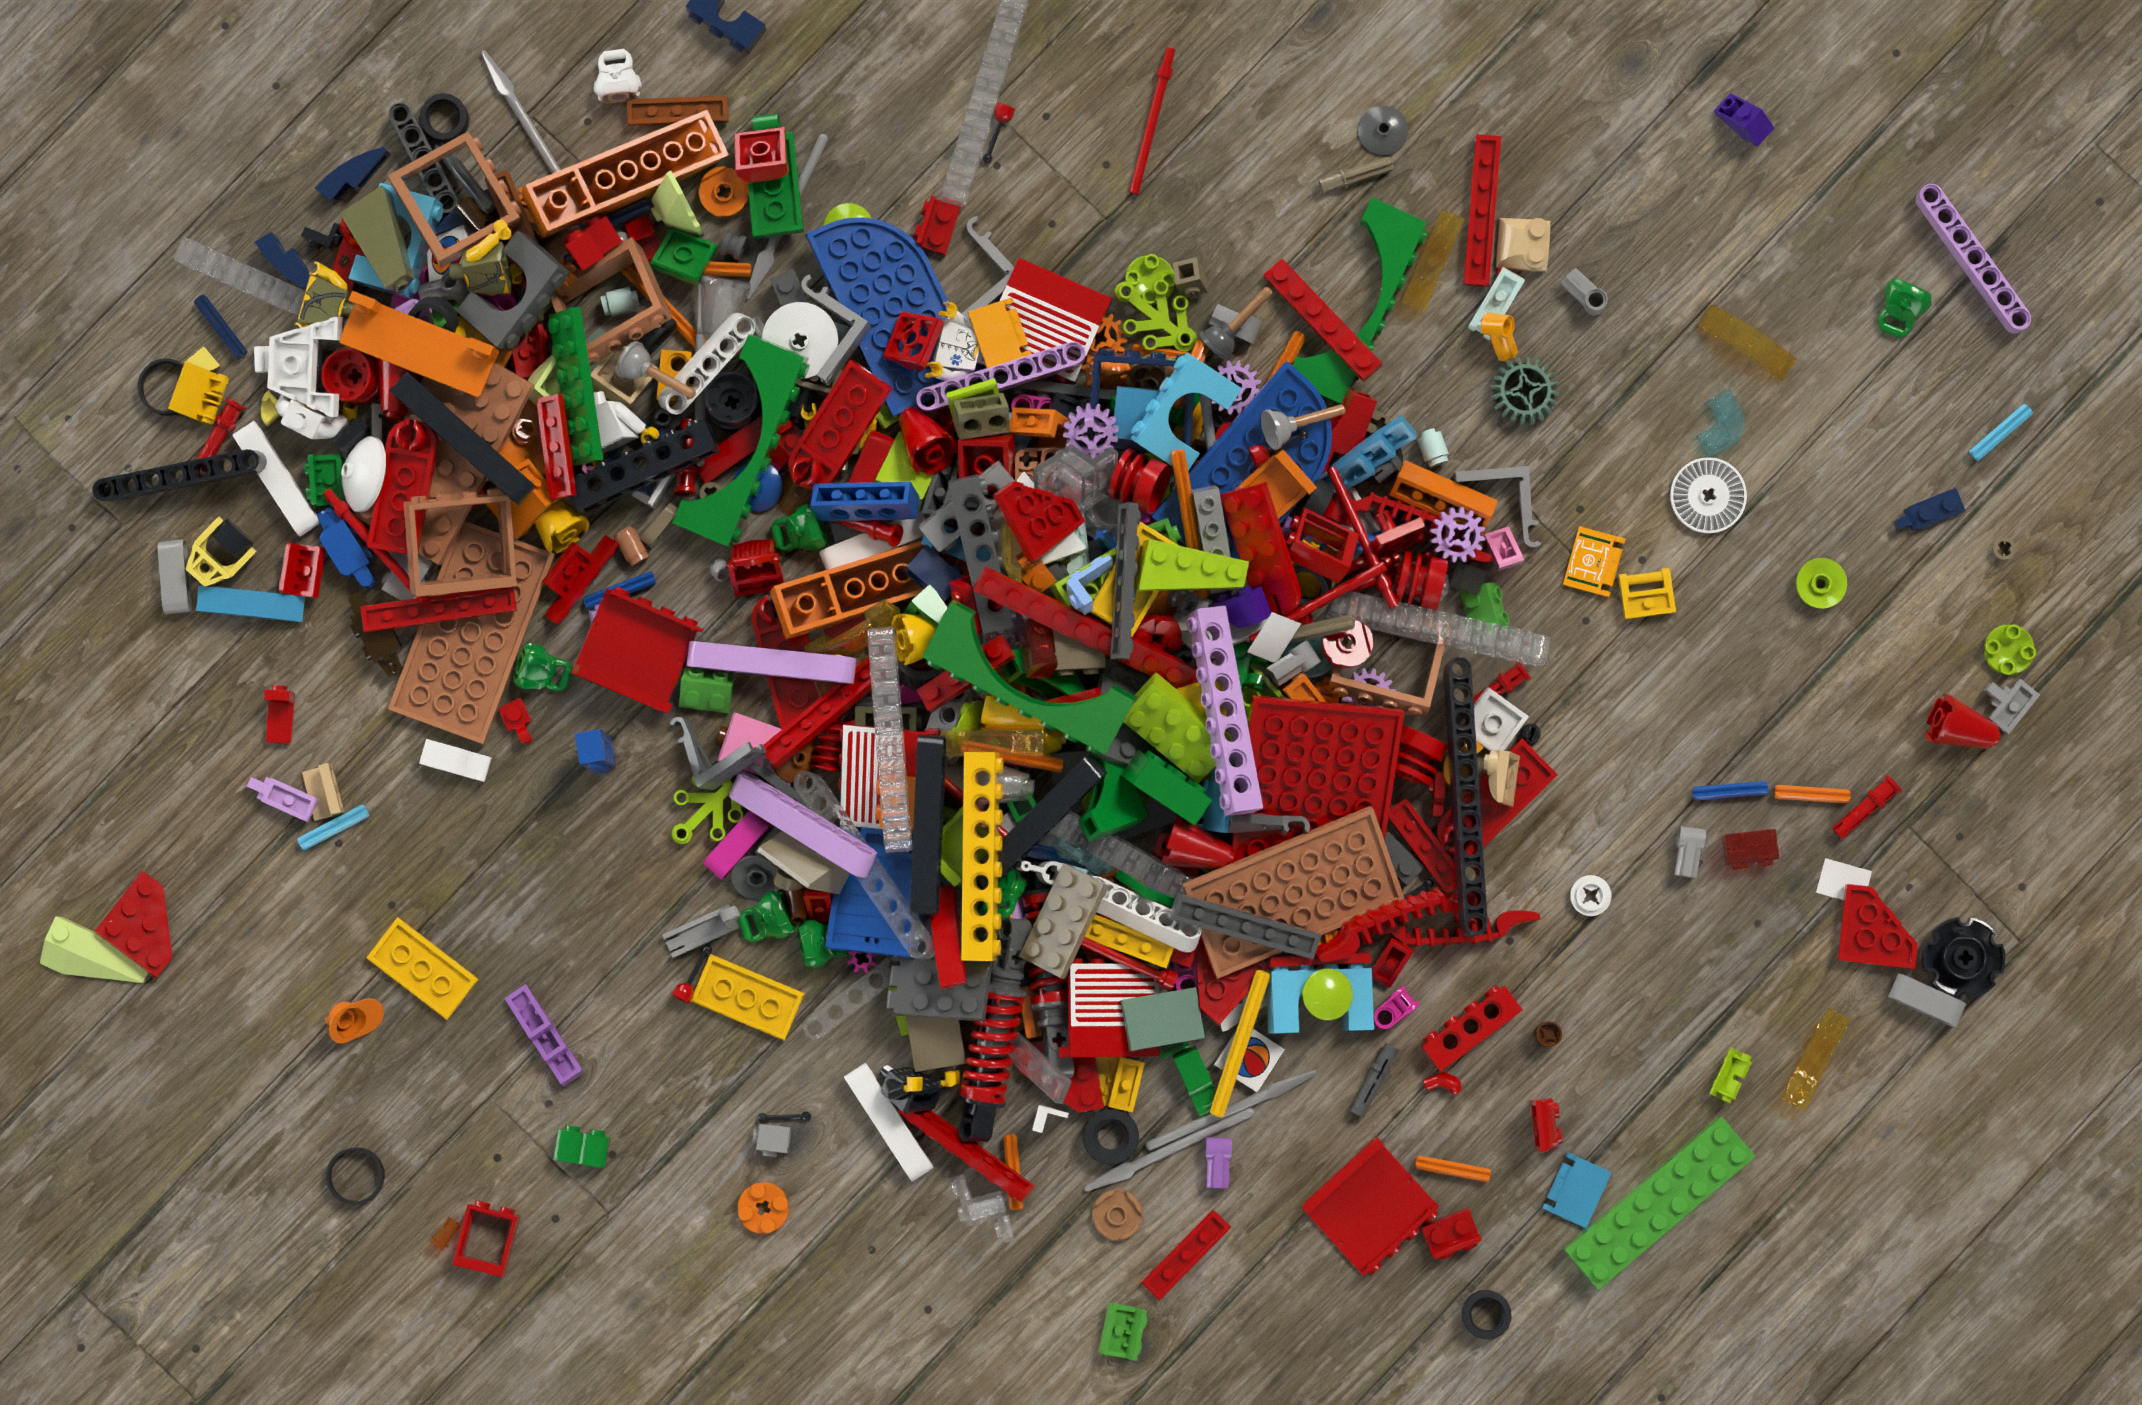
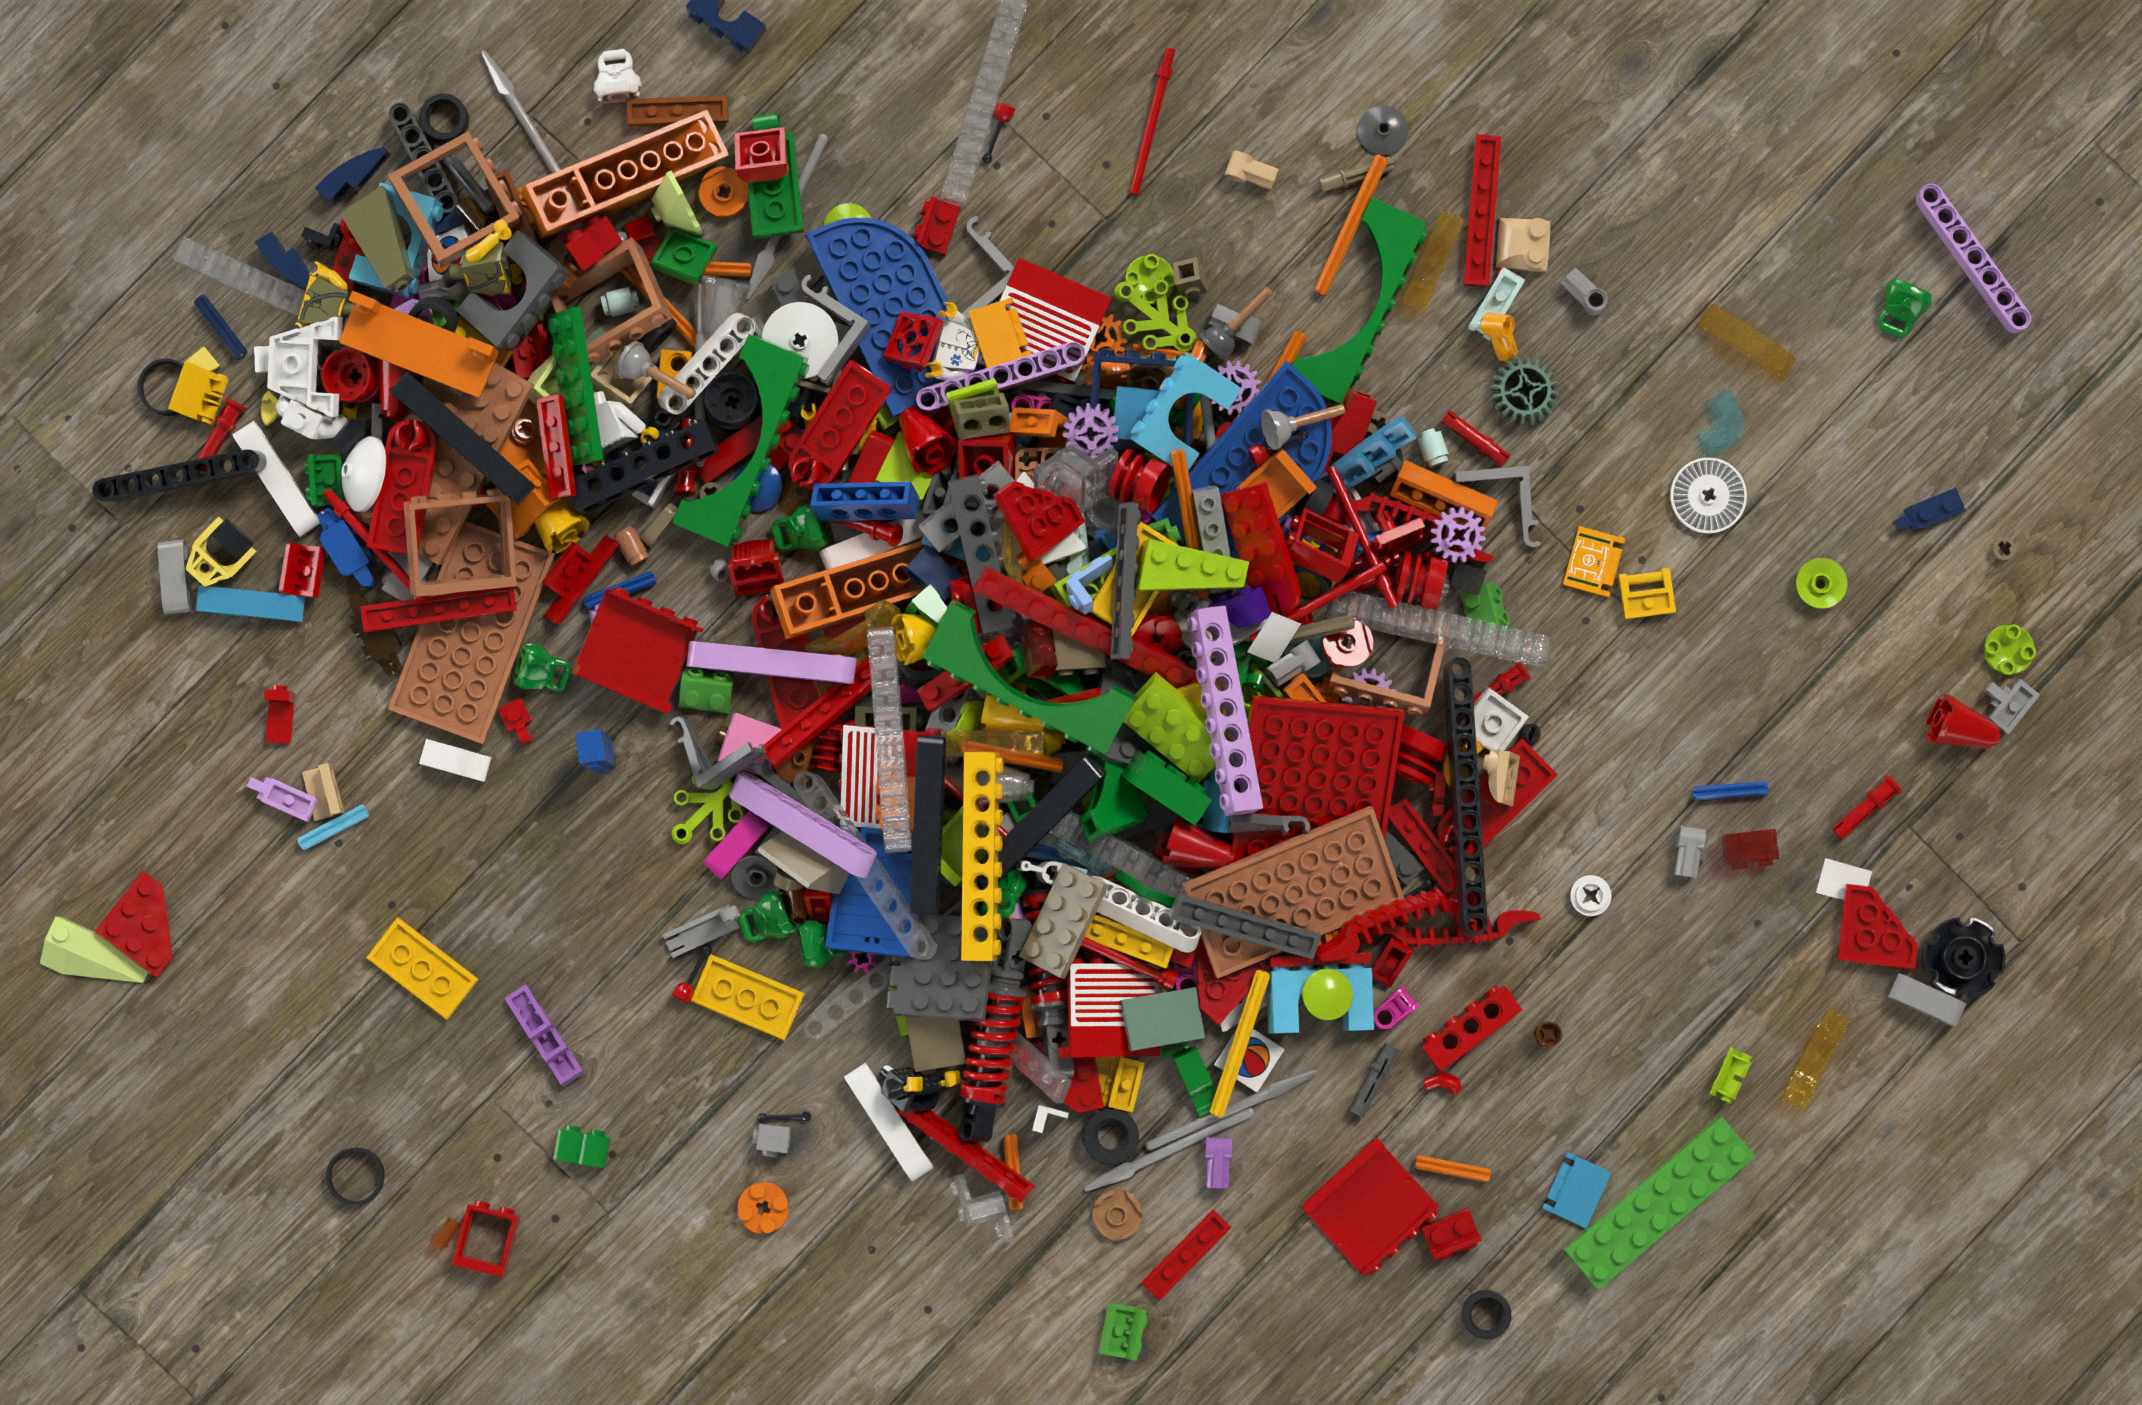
orange piece [325,998,384,1044] -> none
dark blue axle [581,197,652,229] -> none
dark grey wheel [720,230,748,261] -> none
red slope [930,885,966,989] -> none
red plate [1263,259,1383,382] -> none
bright pink slope [1485,526,1524,572] -> none
red slope [1530,1098,1562,1152] -> none
dark purple slope [1714,93,1775,147] -> none
orange axle [1774,785,1851,804] -> none
medium azure axle [1969,404,2033,461] -> none
none -> tan piece [1224,151,1278,190]
none -> orange axle [1314,155,1388,296]
none -> red pin [1440,410,1511,468]

